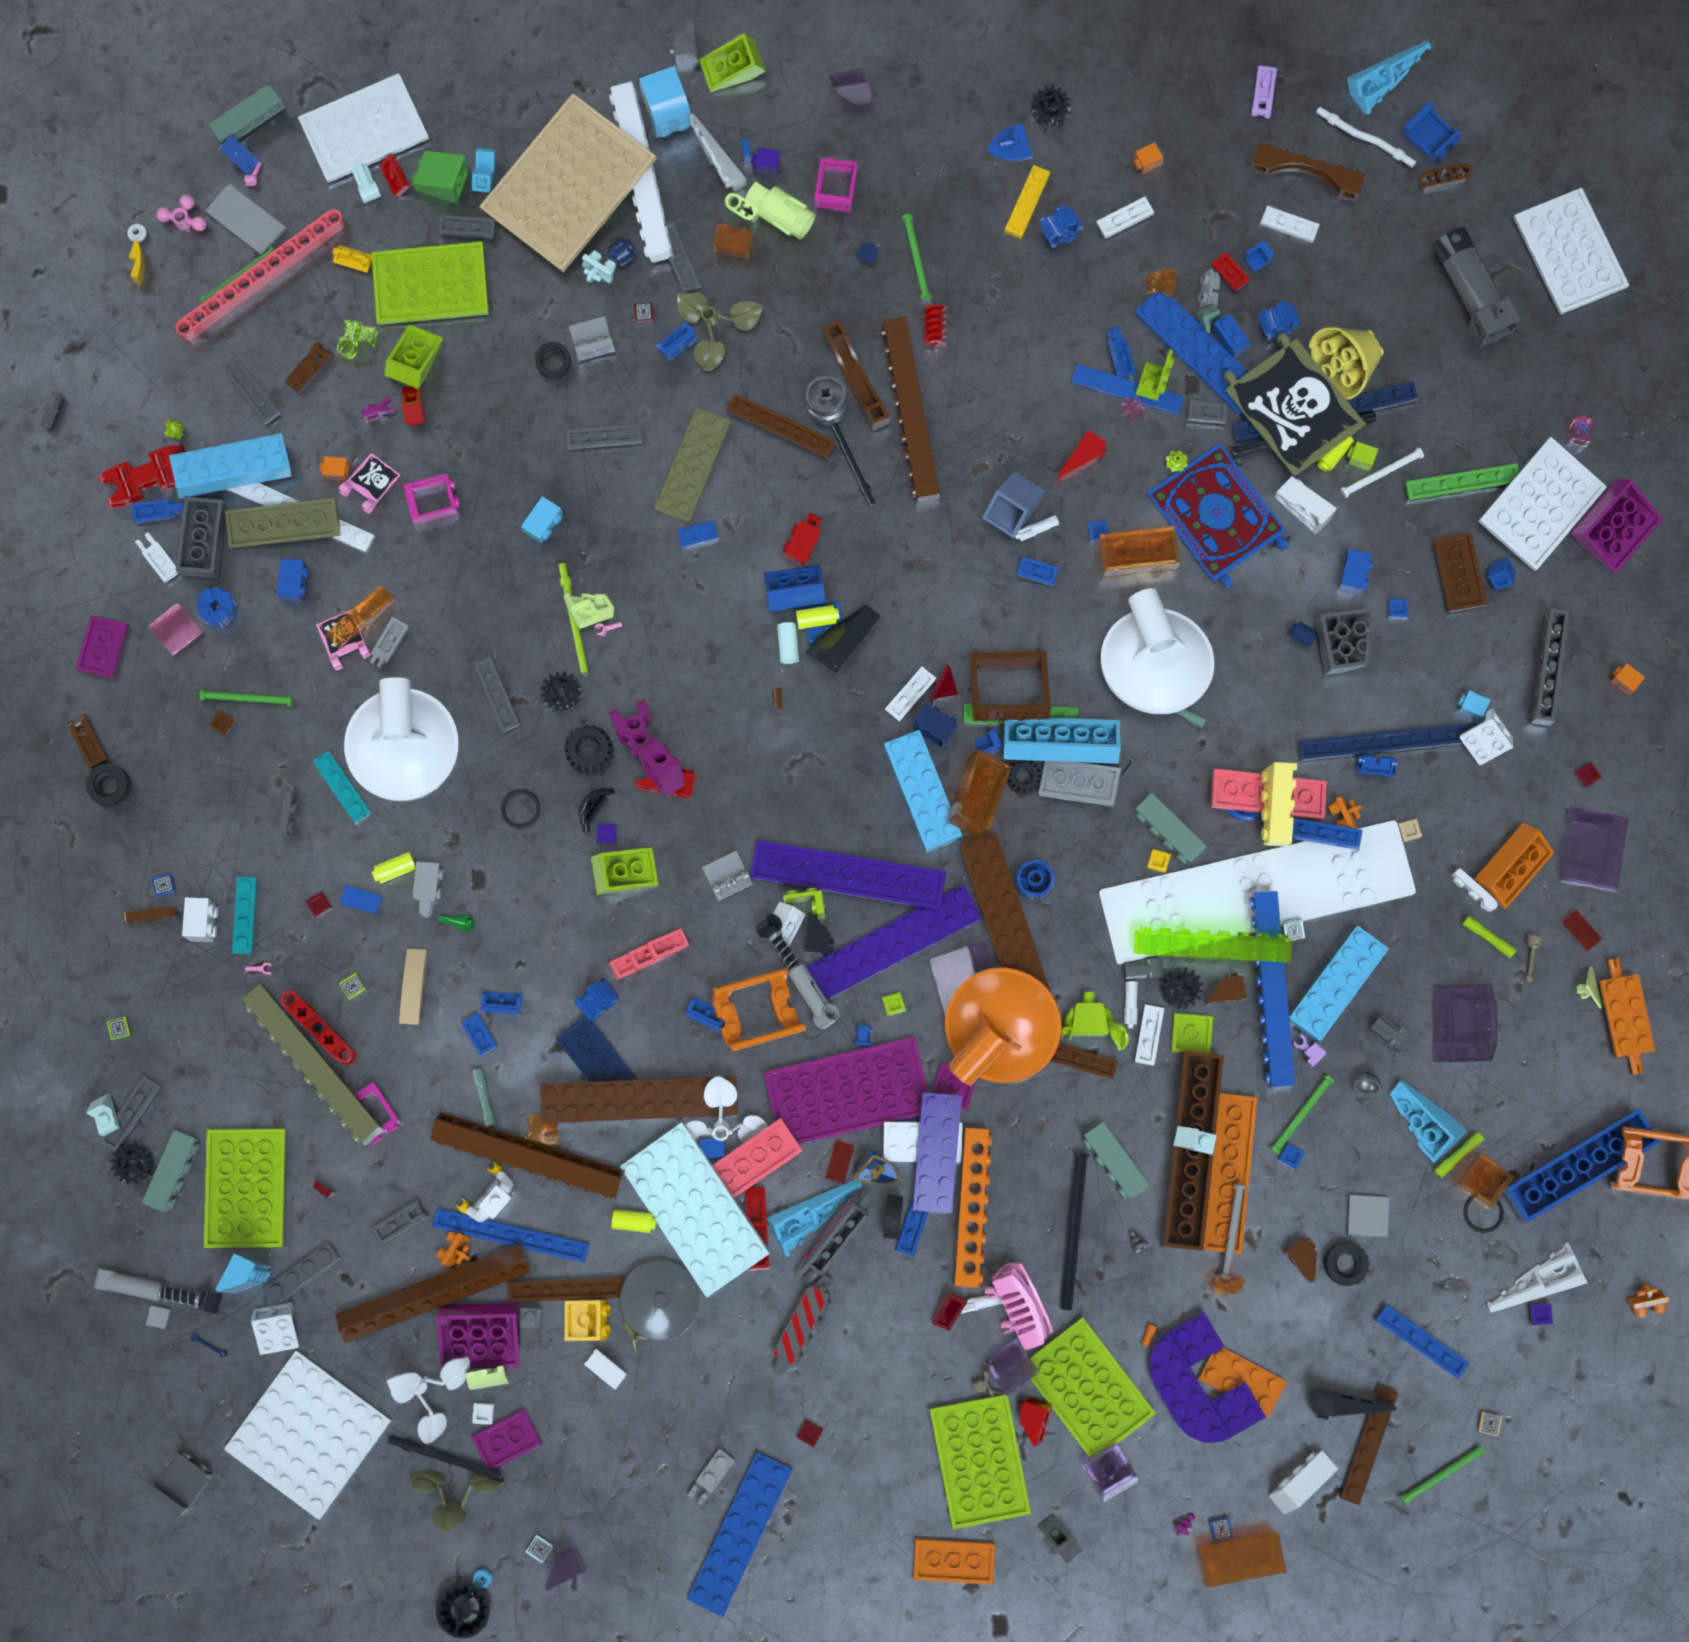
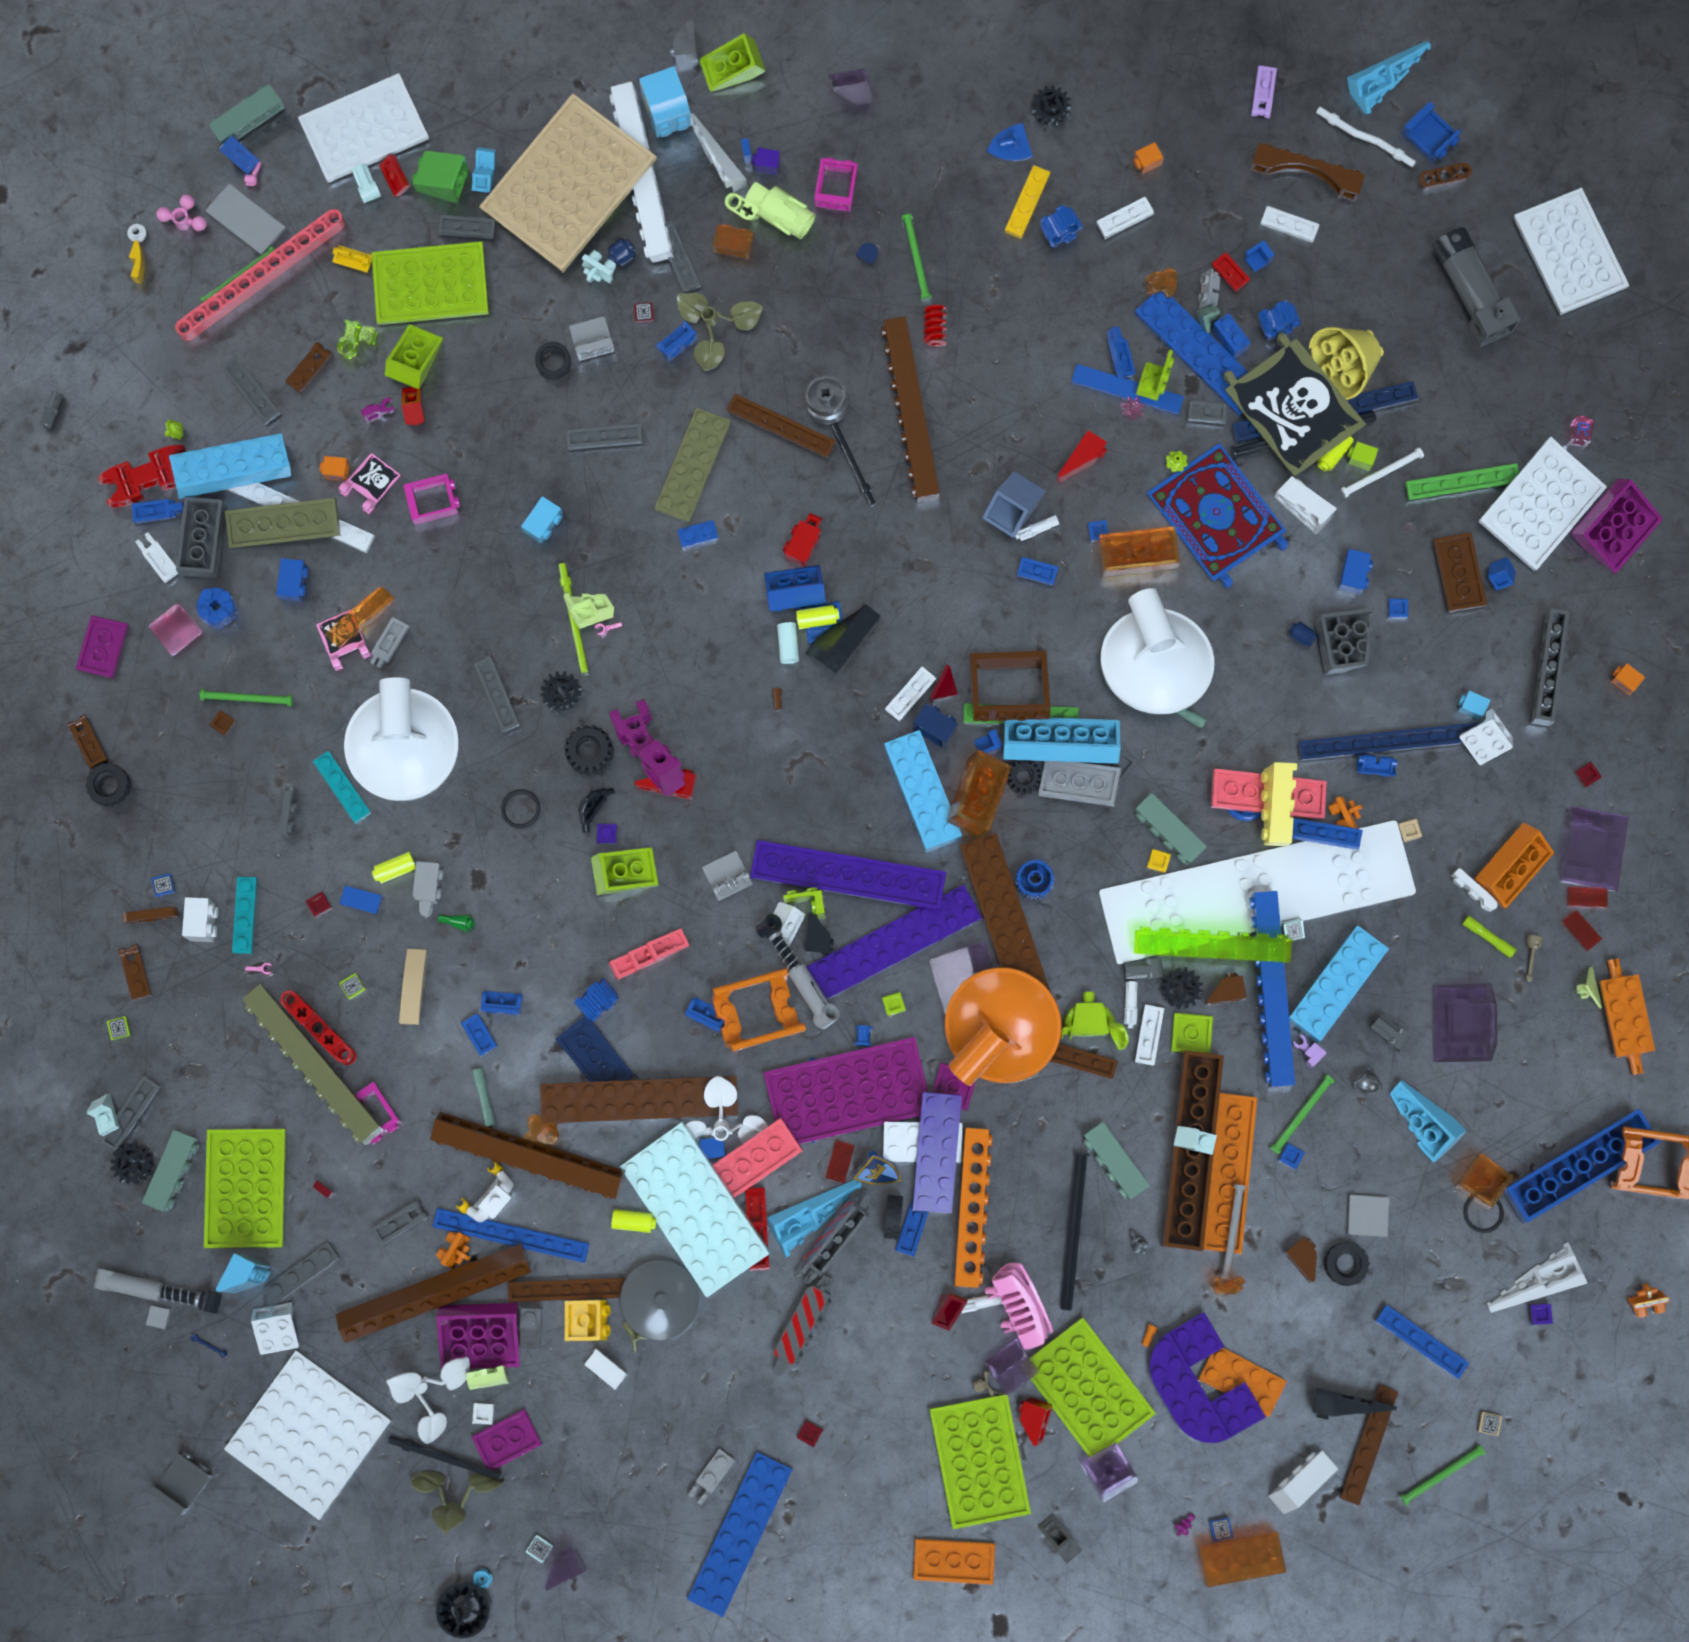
reddish brown arch [823,320,890,431] -> none
lime piece [1433,1131,1485,1179] -> none
none -> reddish brown plate [118,944,152,1001]
none -> clear red tile [1567,887,1608,909]

